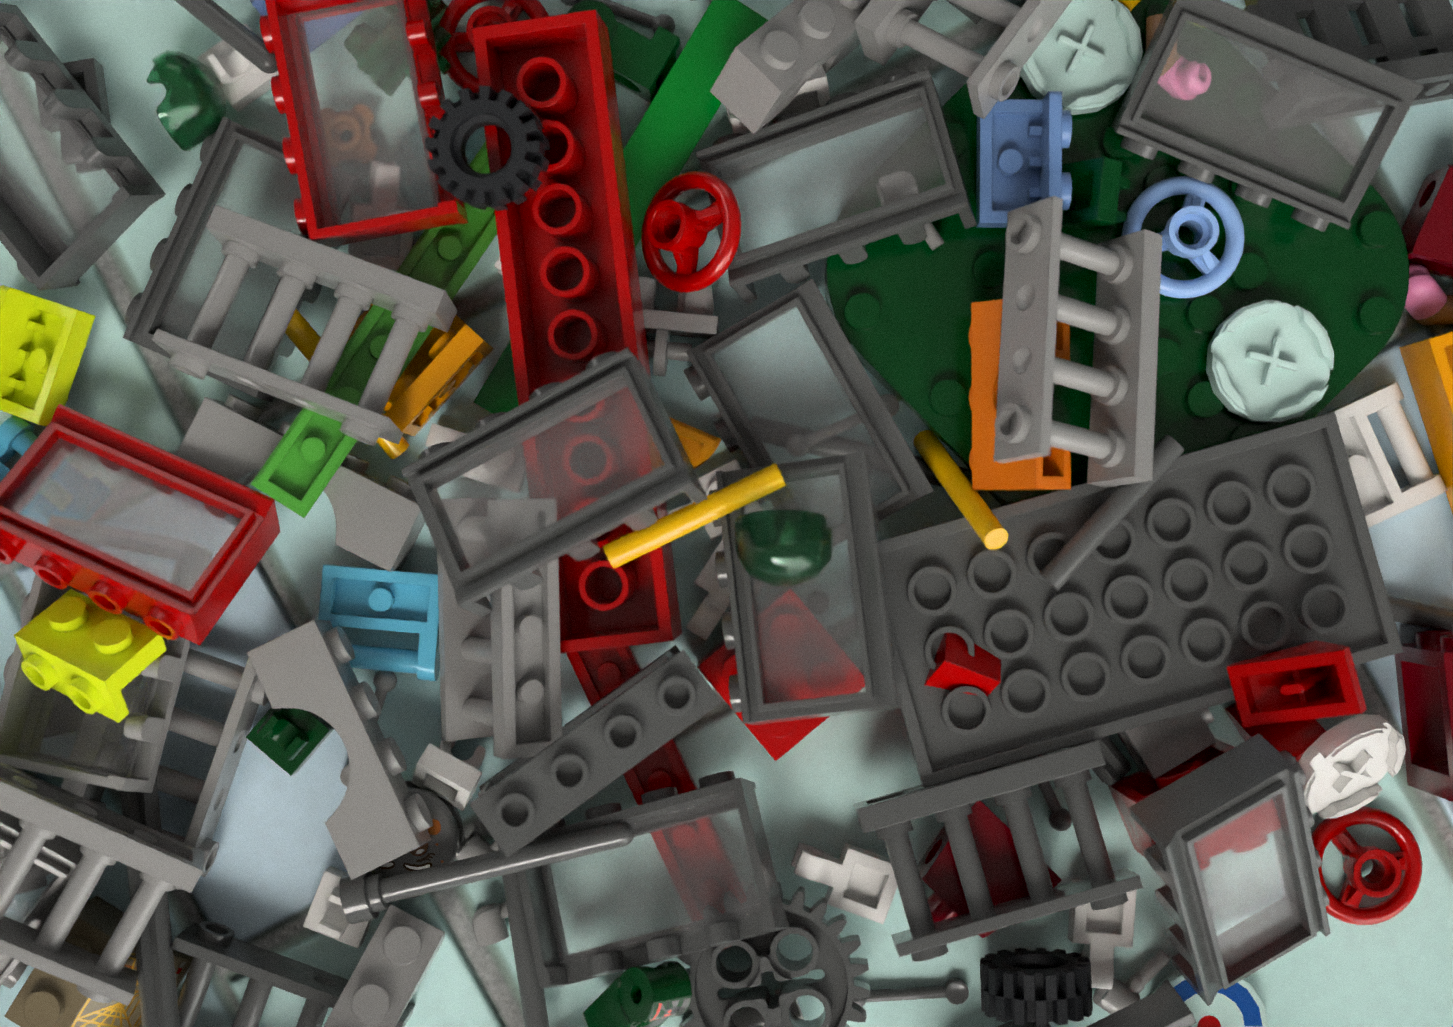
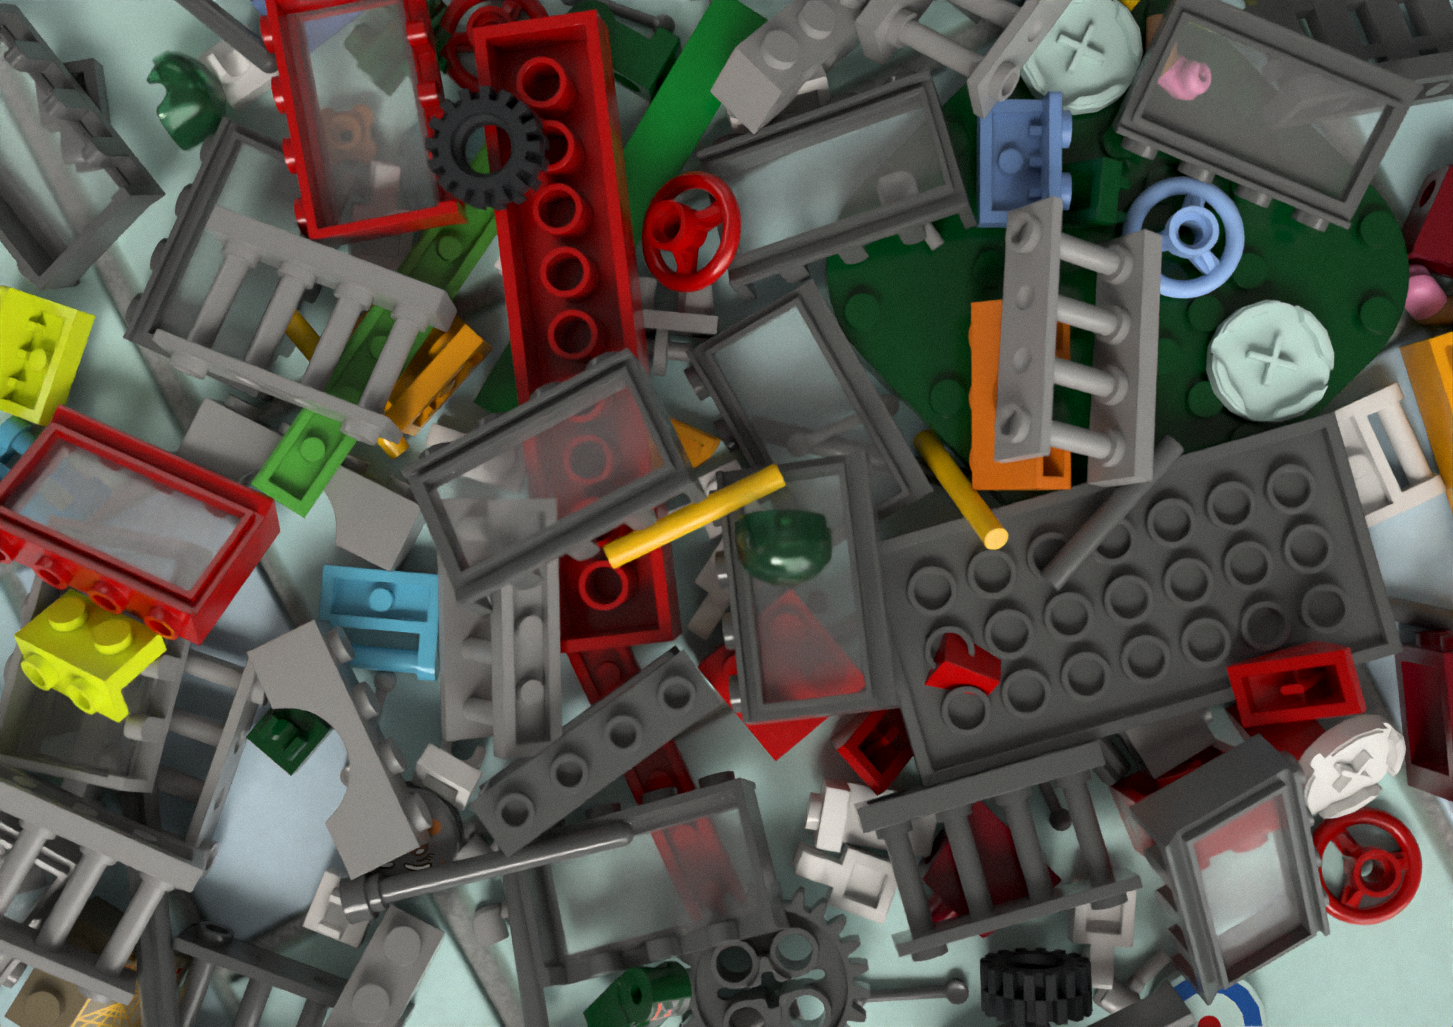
none -> white bracket [804,776,937,857]
none -> red slope [831,708,913,796]

